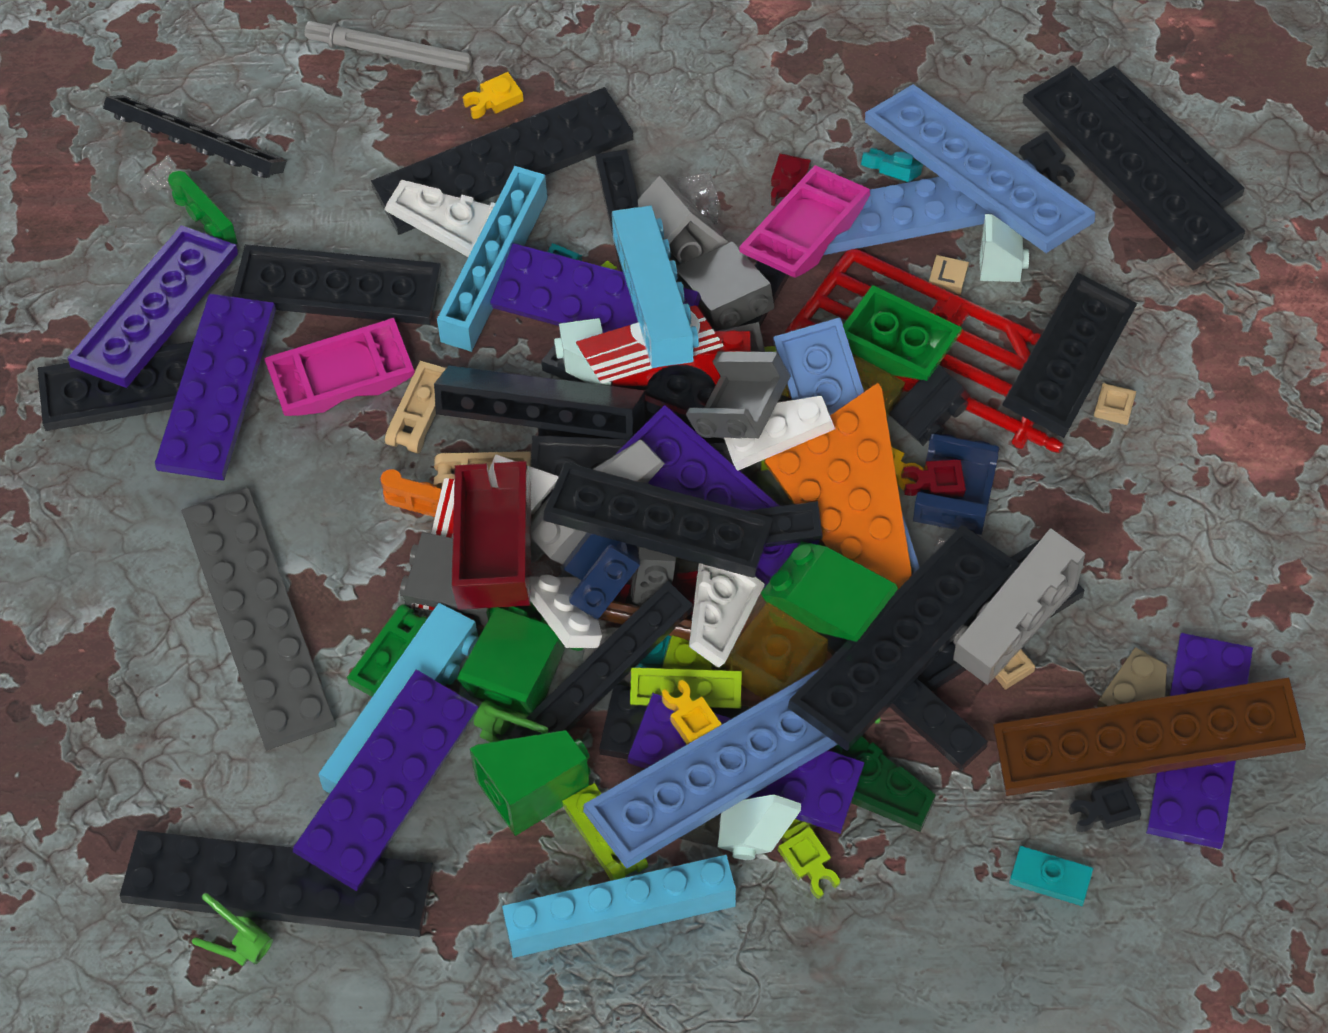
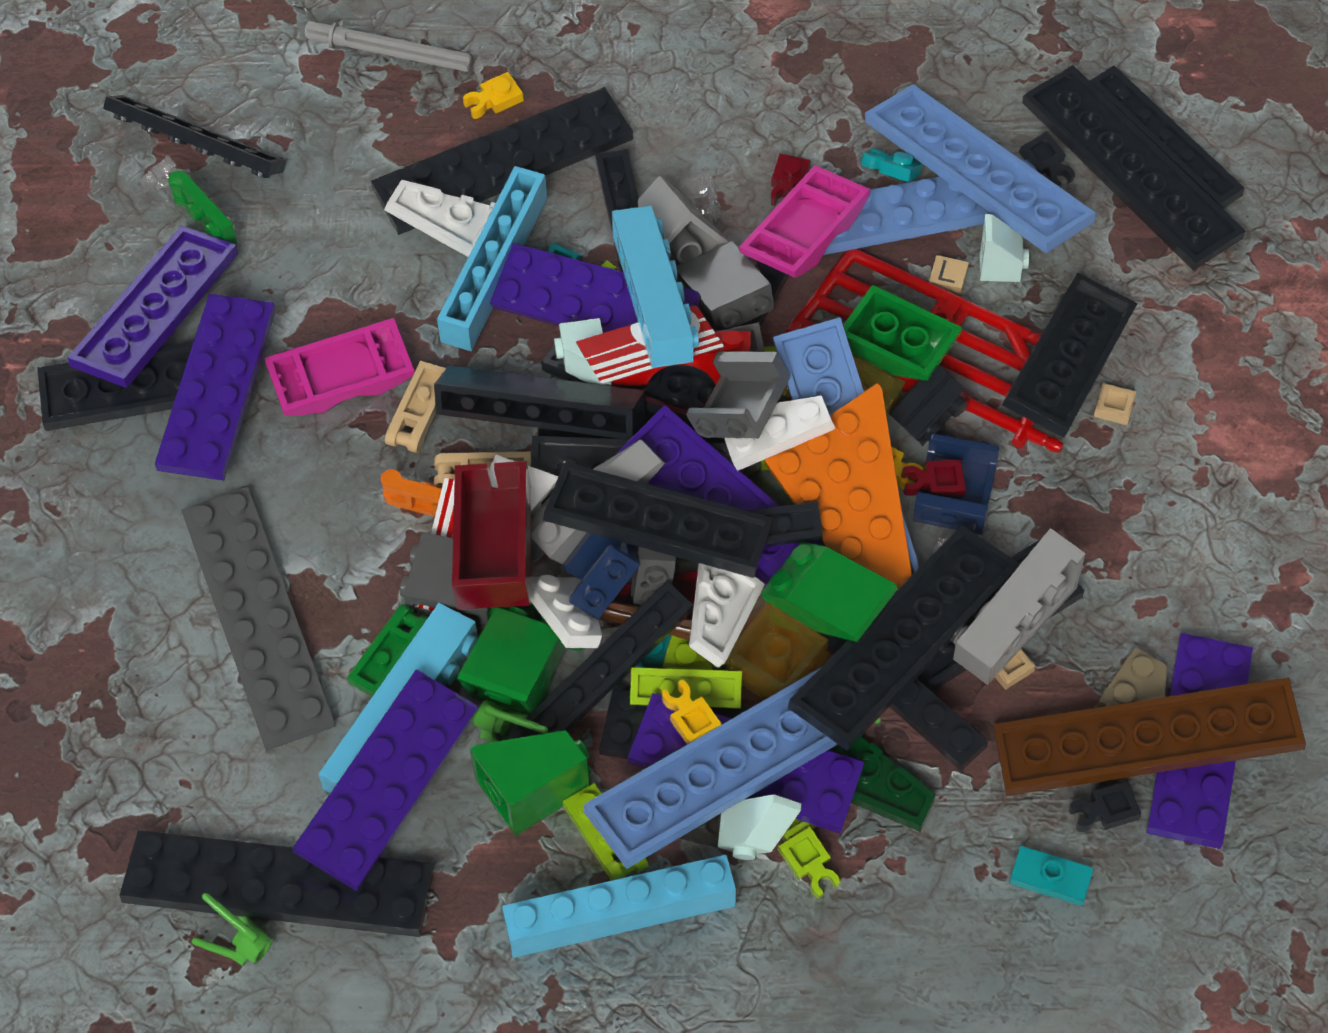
black plate [232,244,442,325] -> none

